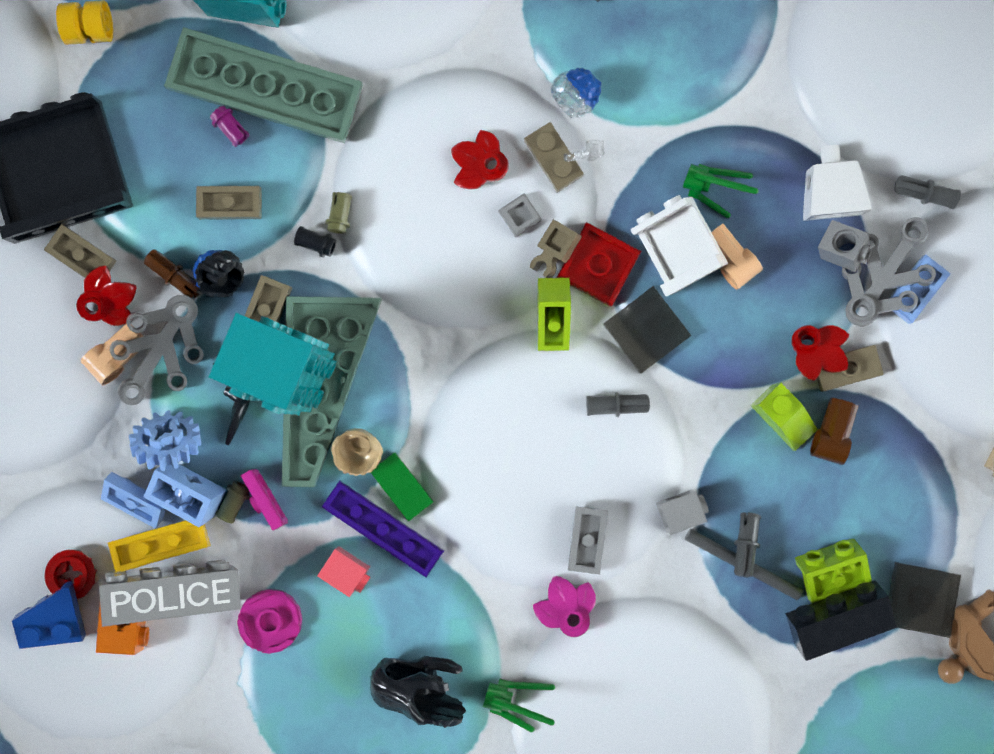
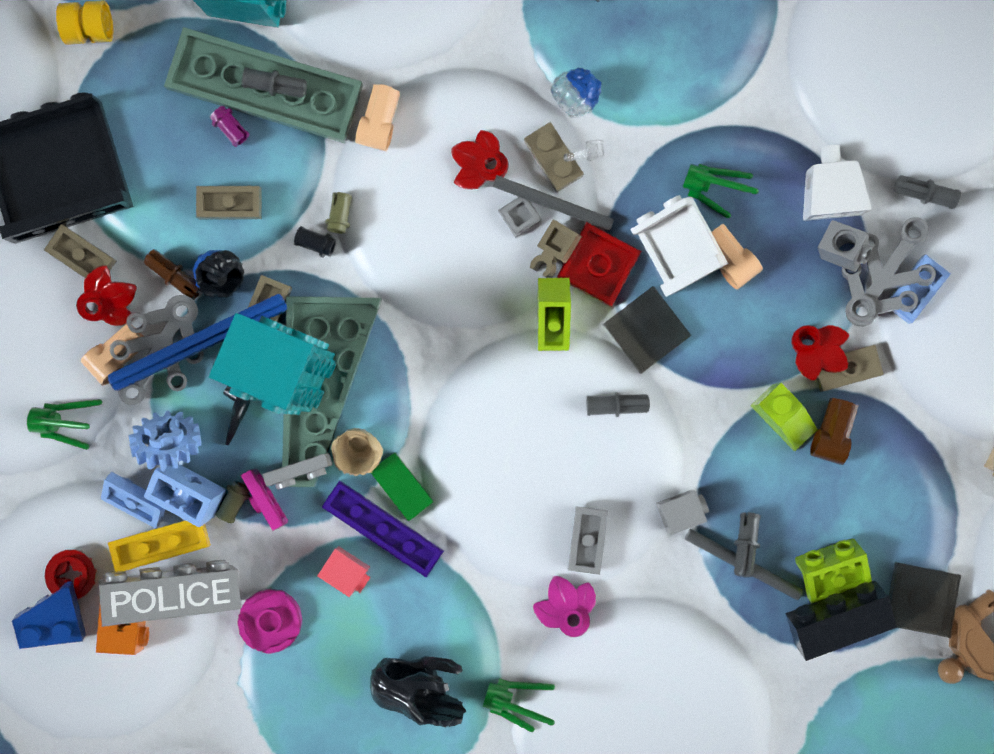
none -> green plant [27,399,102,450]
none -> blue axle [108,294,287,391]
none -> dark grey axle [242,67,307,98]
none -> light grey plate [262,453,333,490]
none -> light nougat piece [355,84,400,152]
none -> dark grey bar [492,175,614,230]

